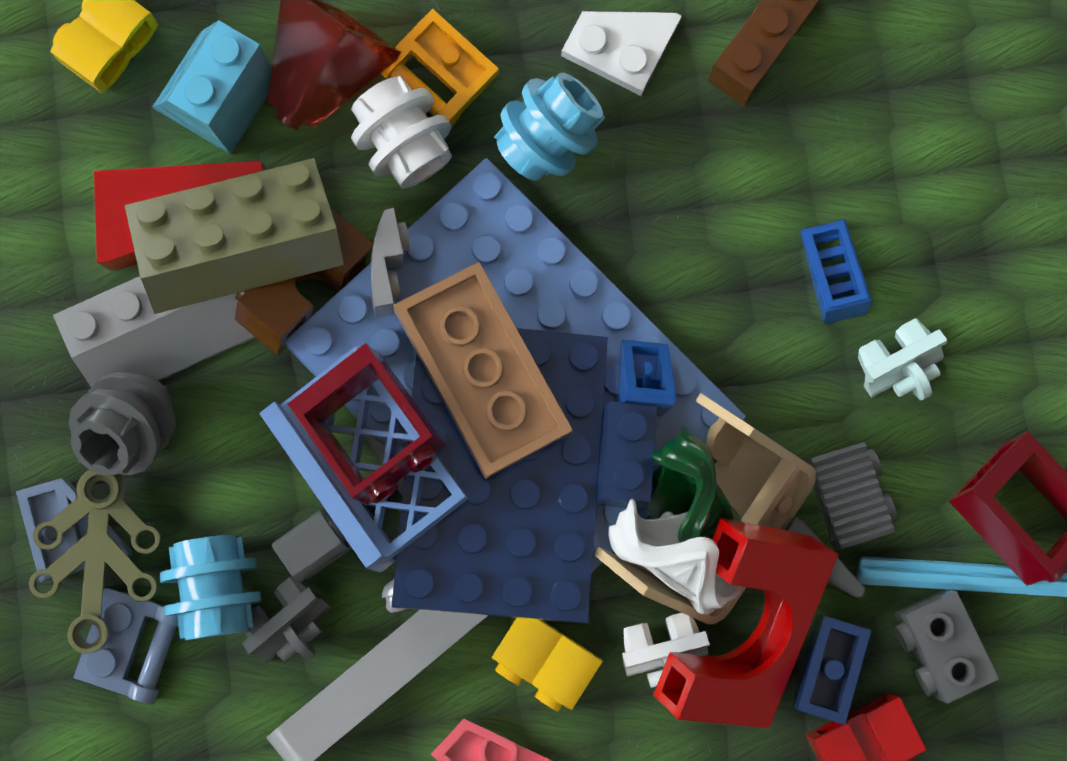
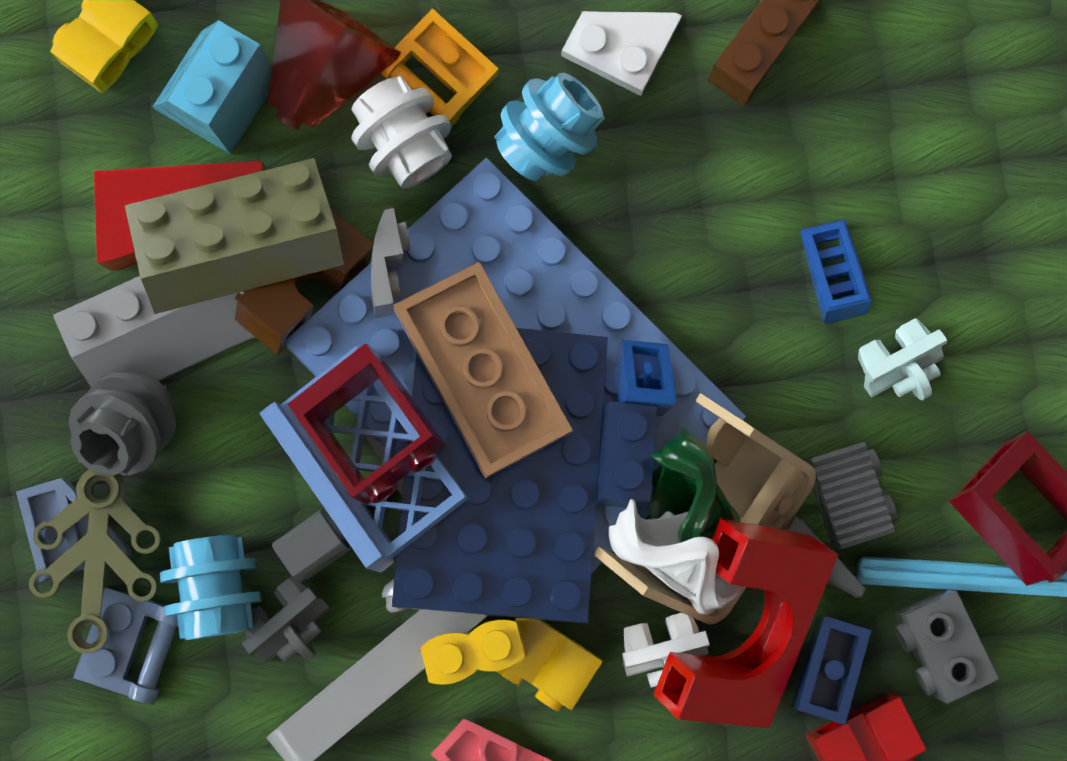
none -> yellow brick [420,620,527,685]

